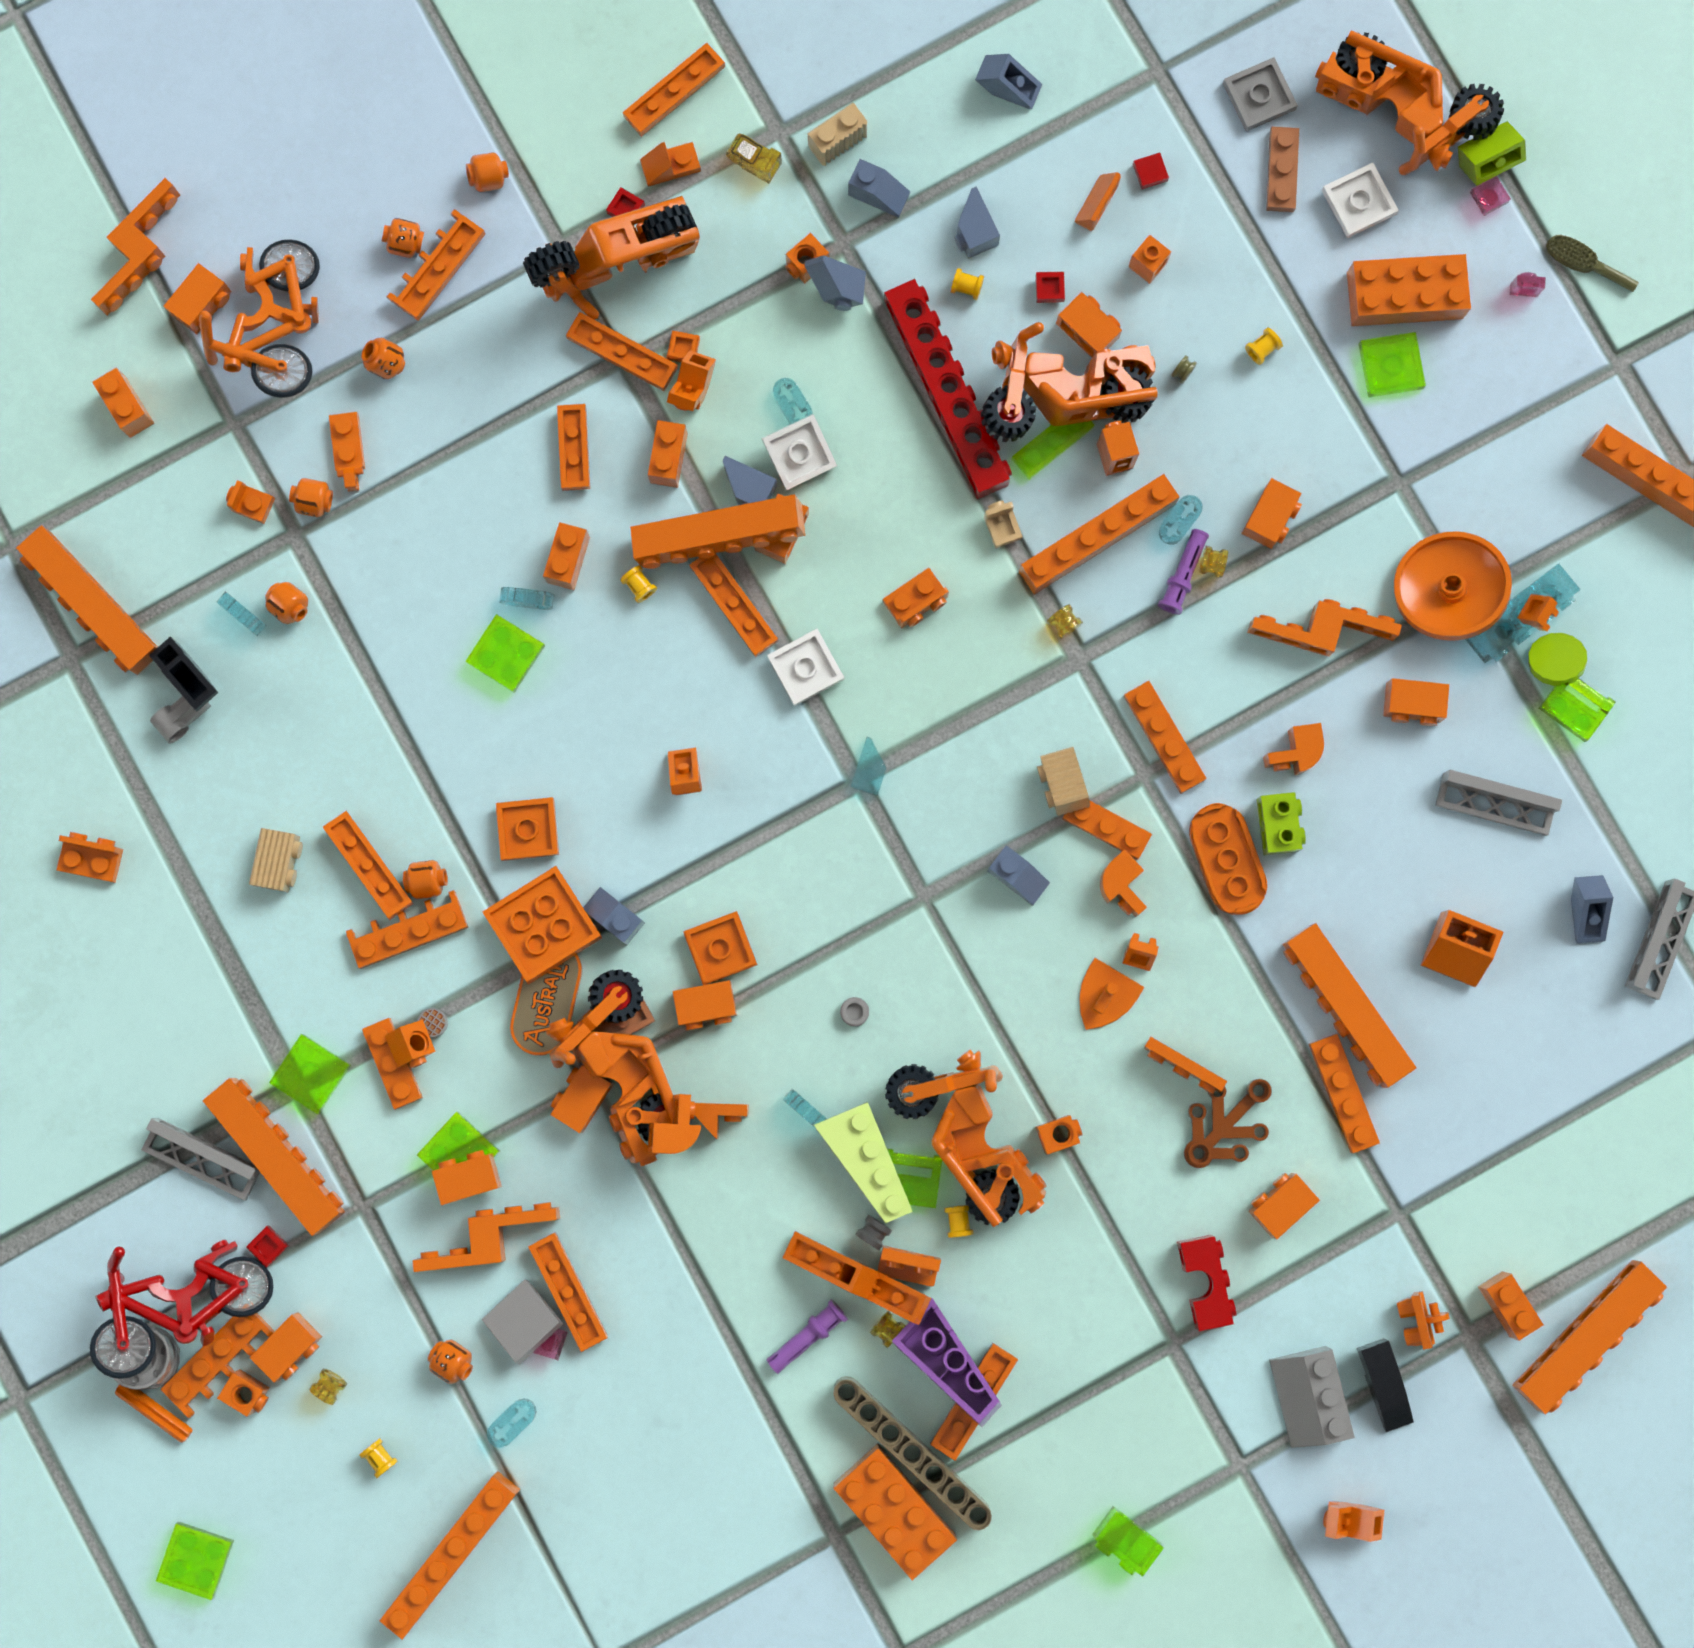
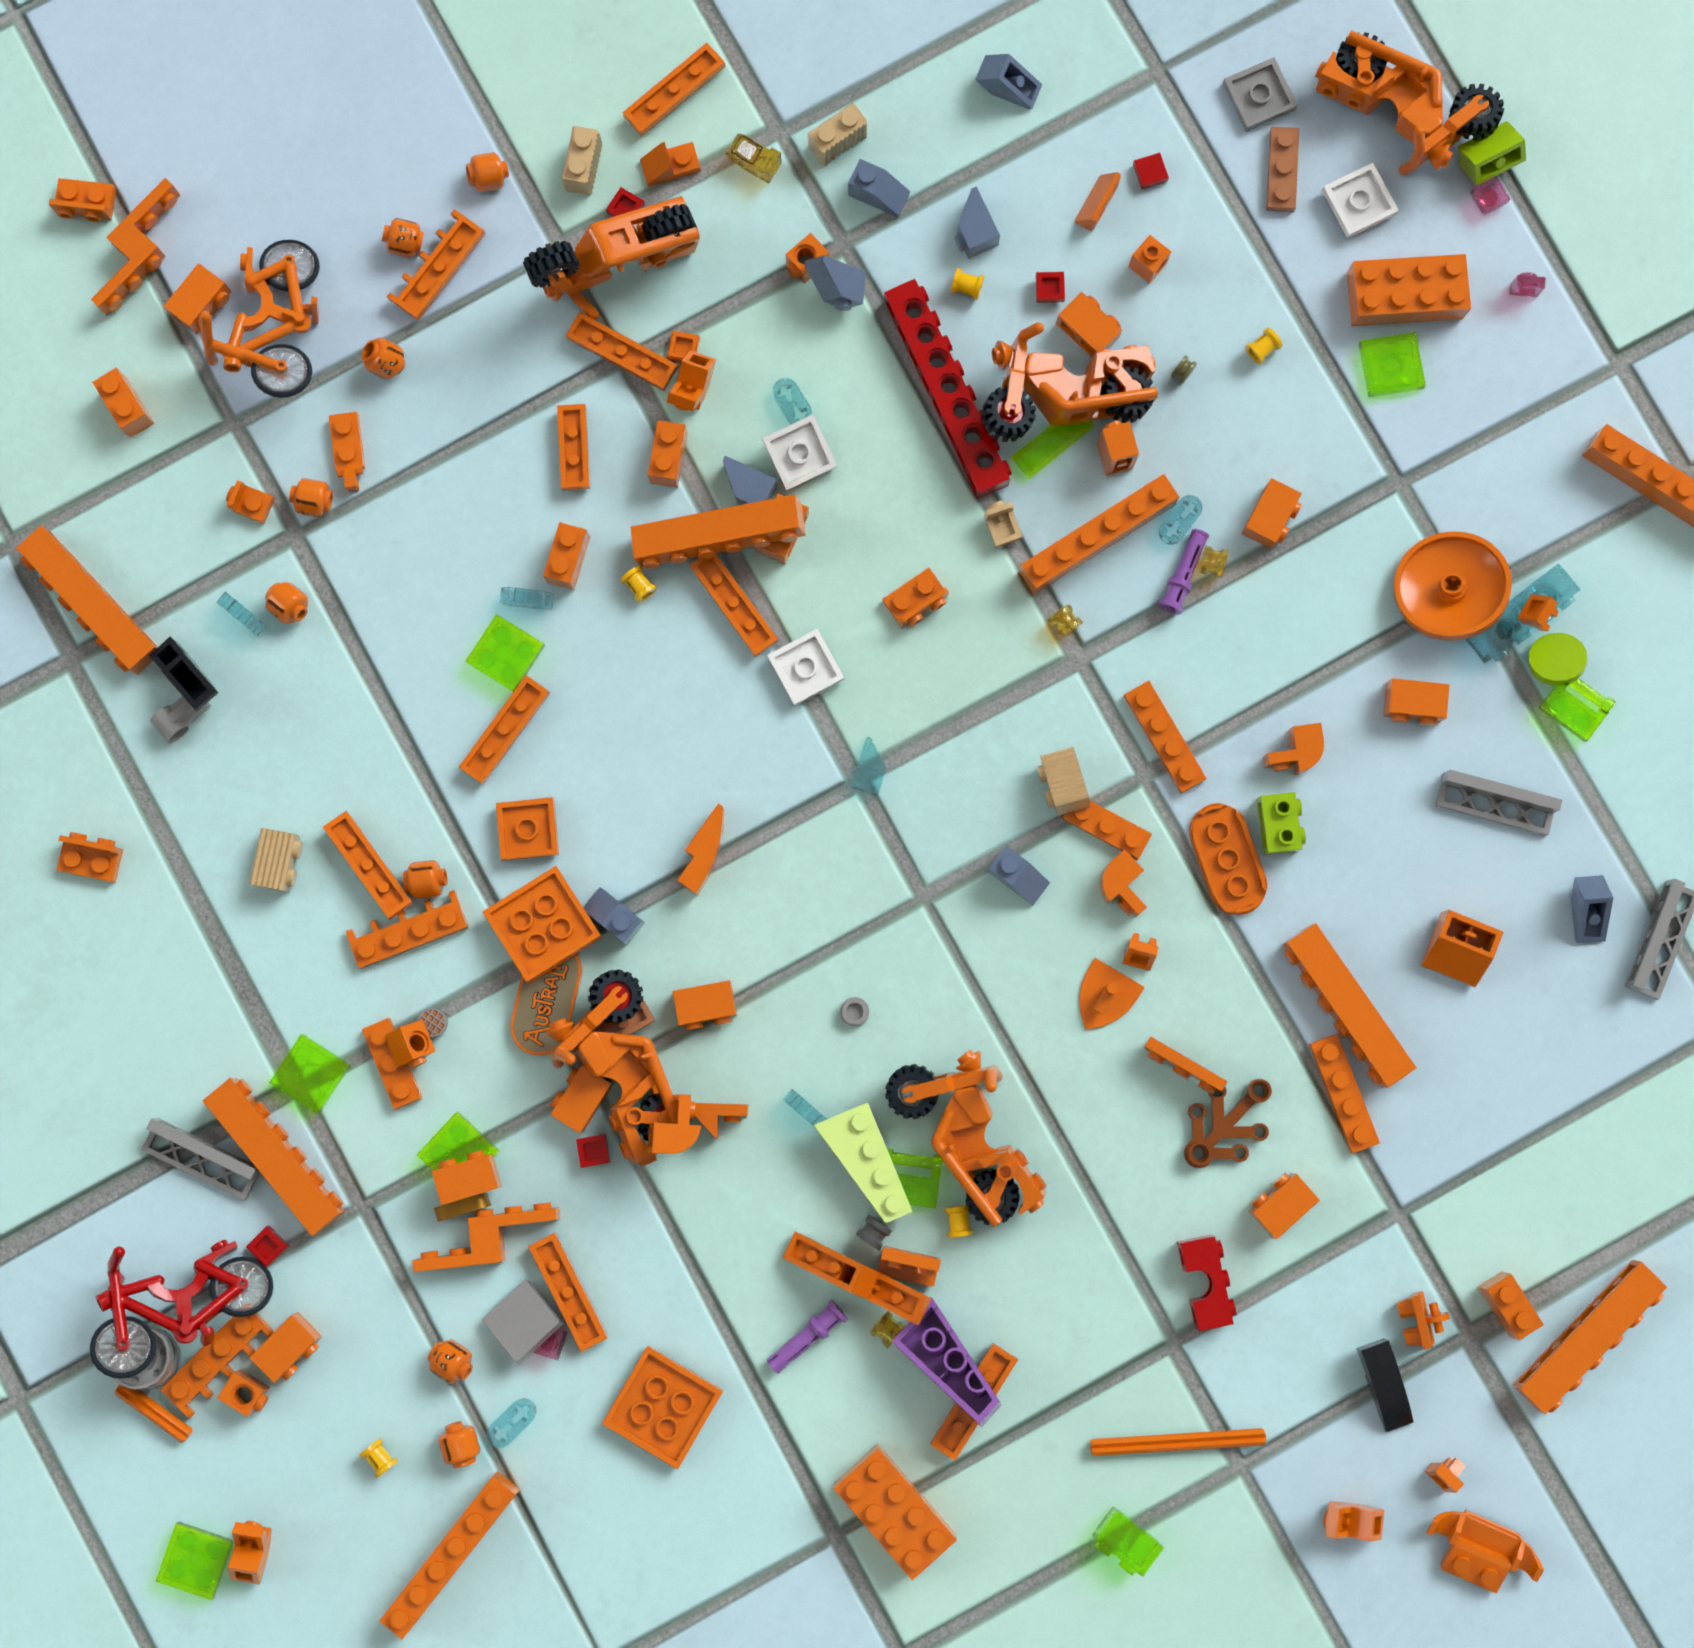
clear yellow wheel [309,1368,347,1405] -> none
orange slope [668,747,702,795] -> none
orange plate [683,911,757,985] -> none
dark tan beam [833,1376,992,1530] -> none
orange brick [1035,1115,1083,1155] -> none
orange bracket [1247,599,1402,657] -> none
light grey slope [1269,1346,1355,1448] -> none
olive piece [1546,234,1639,292] -> none
none -> orange bracket [49,178,117,222]
none -> orange brick [228,1521,271,1585]
none -> pearl gold beam [434,1192,491,1222]
none -> orange head [438,1421,480,1468]
none -> orange plate [459,675,550,785]
none -> tan brick [562,126,603,195]
none -> red plate [576,1134,611,1168]
none -> orange plate [602,1345,724,1470]
none -> orange slope [677,803,725,896]
none -> orange axle [1090,1428,1266,1456]
none -> orange tile [1424,1458,1465,1493]
none -> orange plate [1427,1509,1544,1594]

